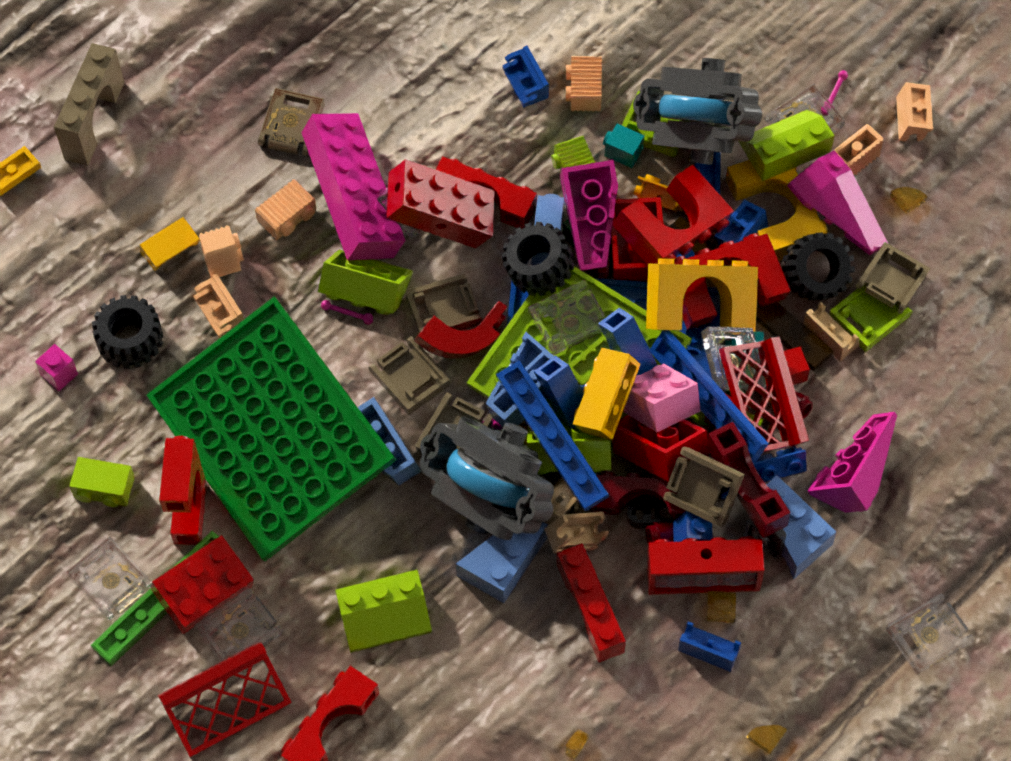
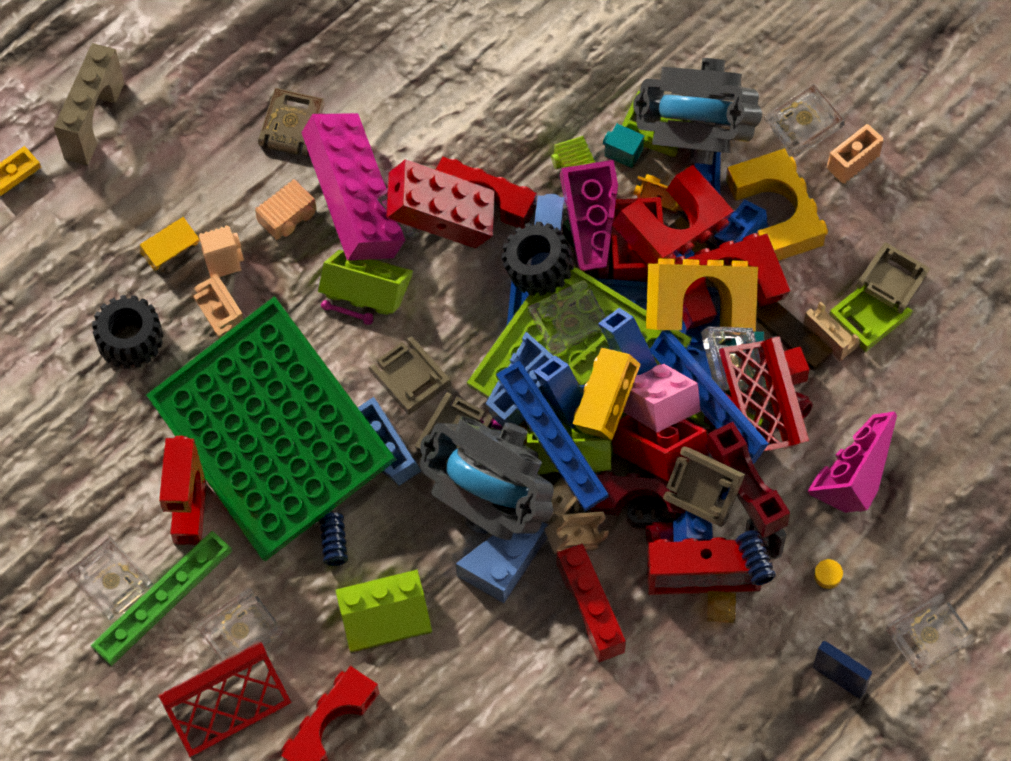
dark pink brick [35,344,78,392] -> none
lime brick [69,457,135,507] -> none
red brick [151,535,254,634] -> none
dark tan container [405,274,482,333] -> none
red arch [414,300,507,359] -> none
blue hinge [502,45,549,108] -> none
clear yellow tile [565,729,589,759] -> none
light nougat brick [566,56,602,112] -> none
blue hinge [678,621,741,672] -> none
lime slope [738,110,835,181] -> none
clear yellow tile [747,725,787,754] -> none
blue hinge [754,446,807,482] -> none
medium blue wedge [766,475,836,579] -> none
black tyre [782,232,855,301] -> none
dark pink wedge [787,150,888,255] -> none
dark pink hinge [821,70,848,115] -> none
clear yellow tile [890,187,928,214] -> none
light nougat hinge [896,82,933,141] -> none
none -> dark blue piece [319,512,348,566]
none -> dark blue piece [735,530,776,585]
none -> dark blue tile [813,641,872,699]
none -> yellow tile [814,559,843,589]

